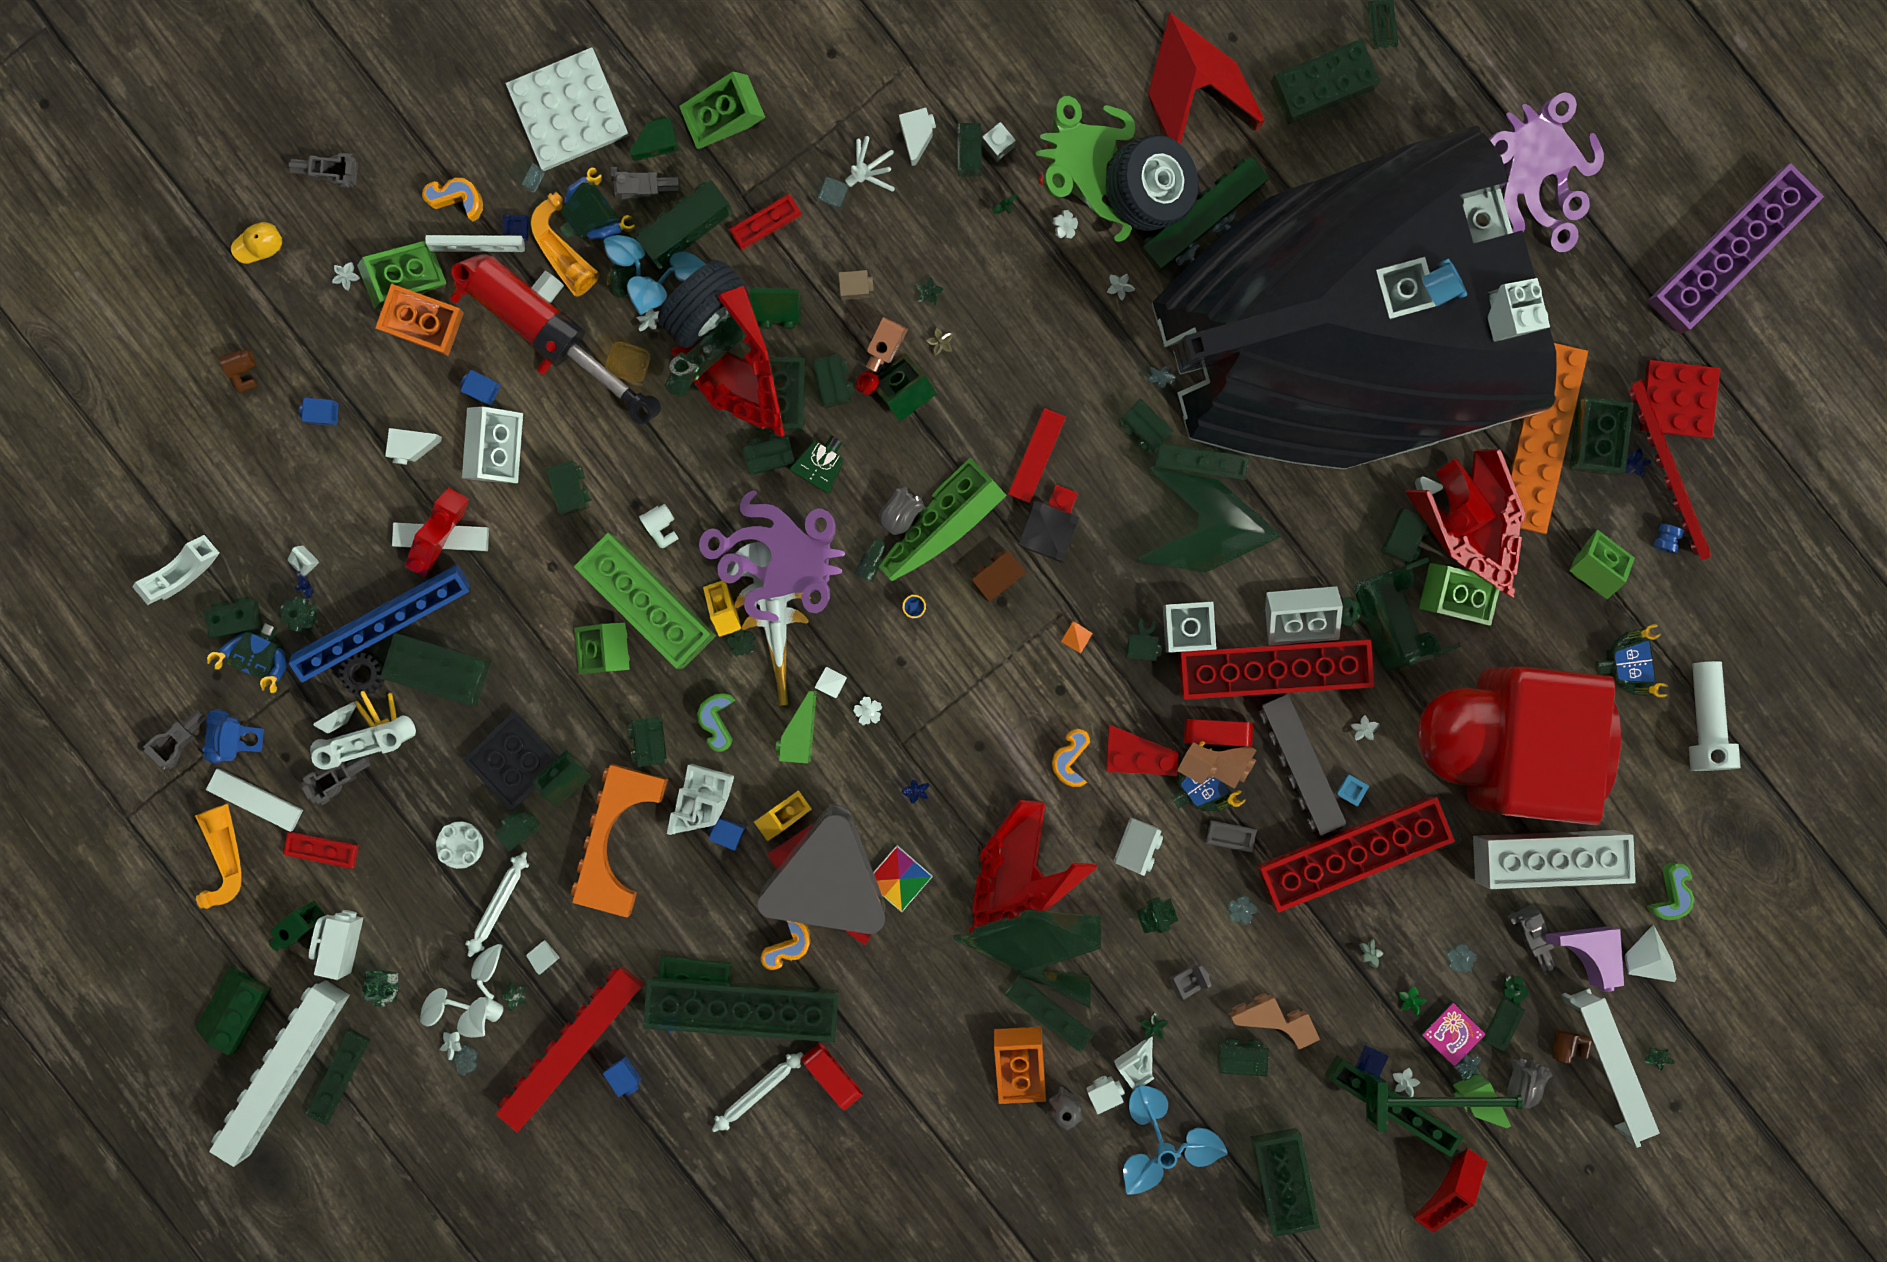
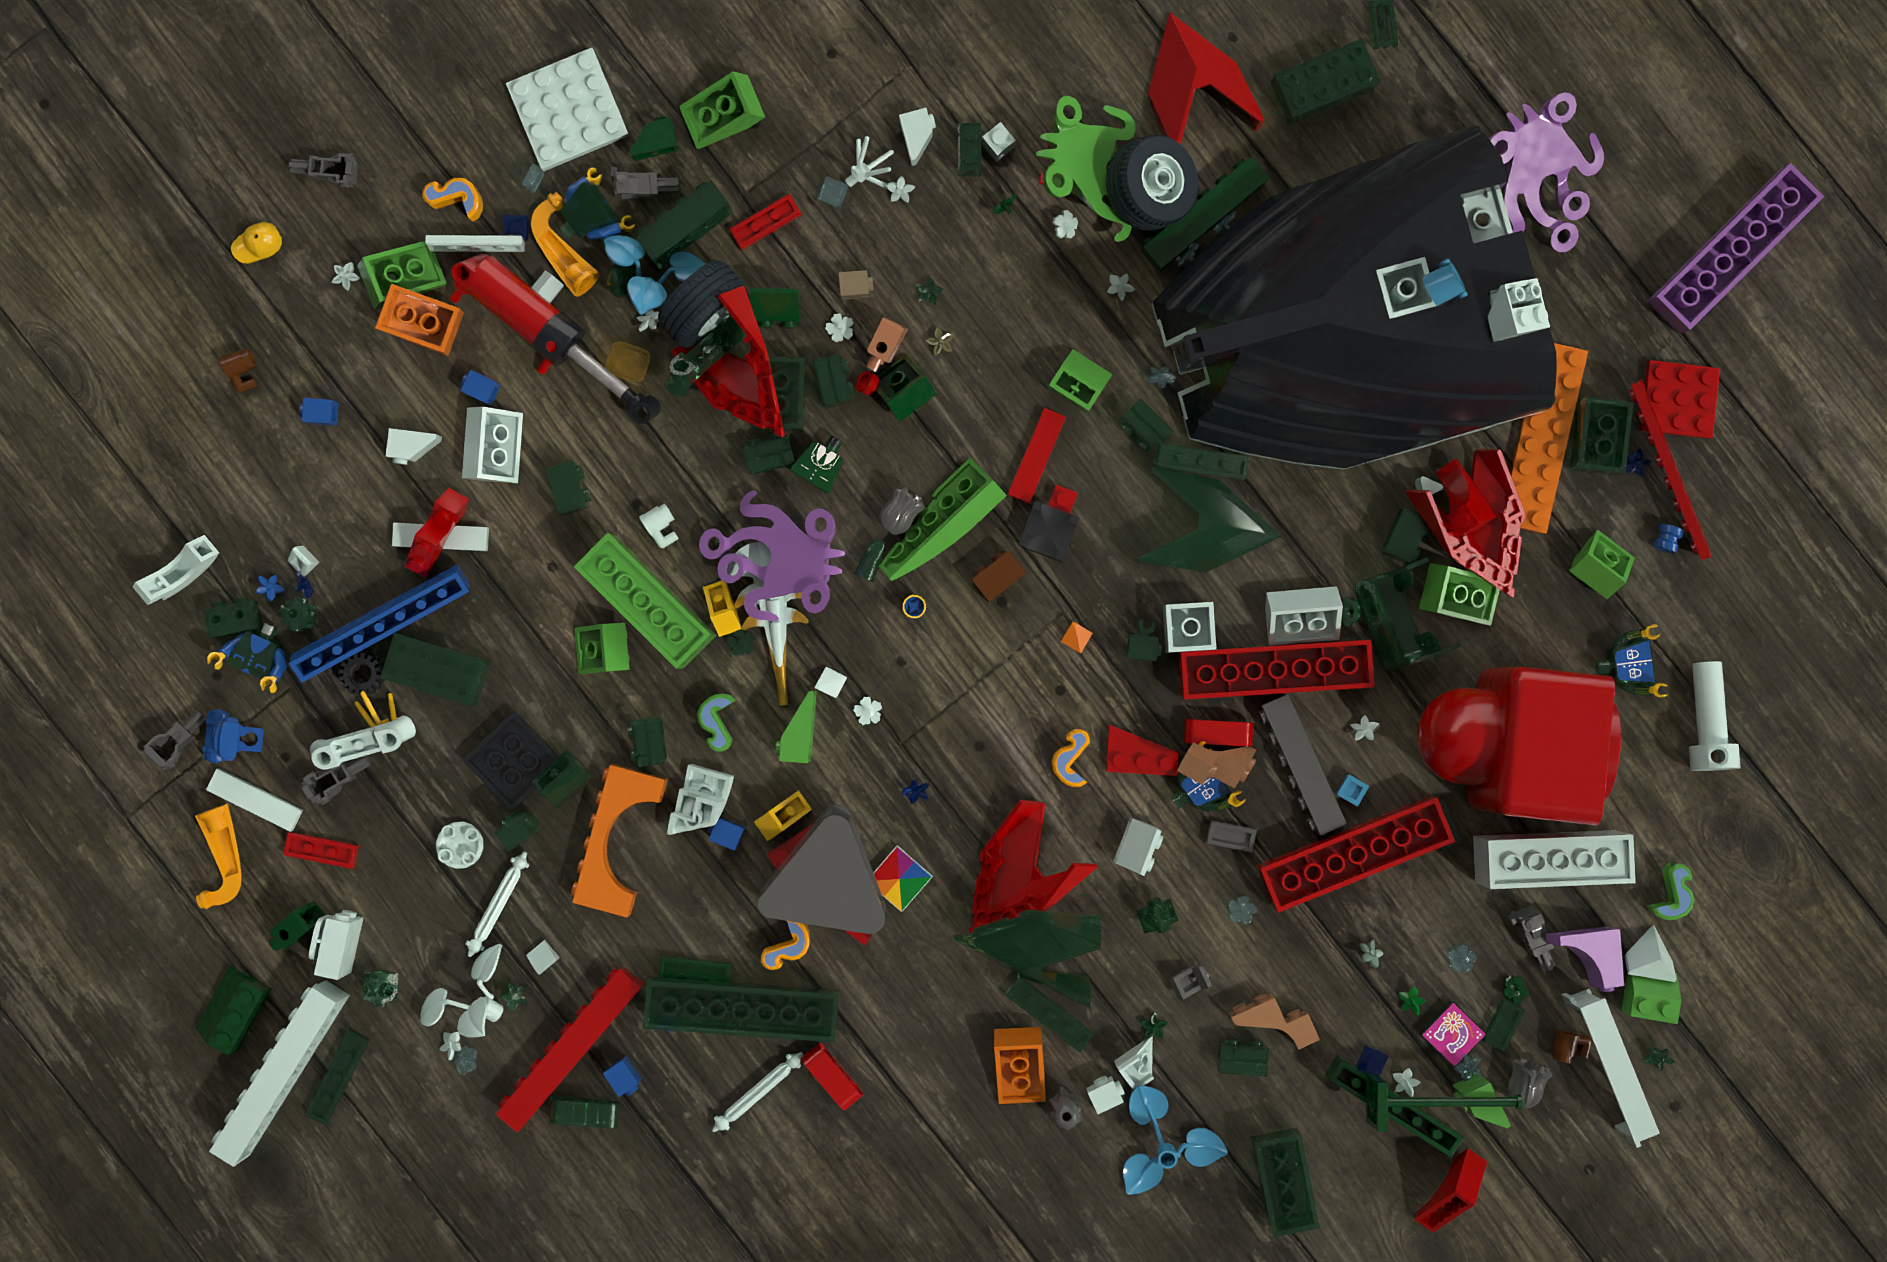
light aqua slope [313,702,356,733] -> none
none -> blue plant [255,575,284,602]
none -> clear green beam [549,1096,620,1128]
none -> light aqua plant [825,313,854,343]
none -> light aqua plant [886,176,915,203]
none -> bright green slope [1048,349,1112,414]
none -> bright green slope [1621,972,1681,1024]

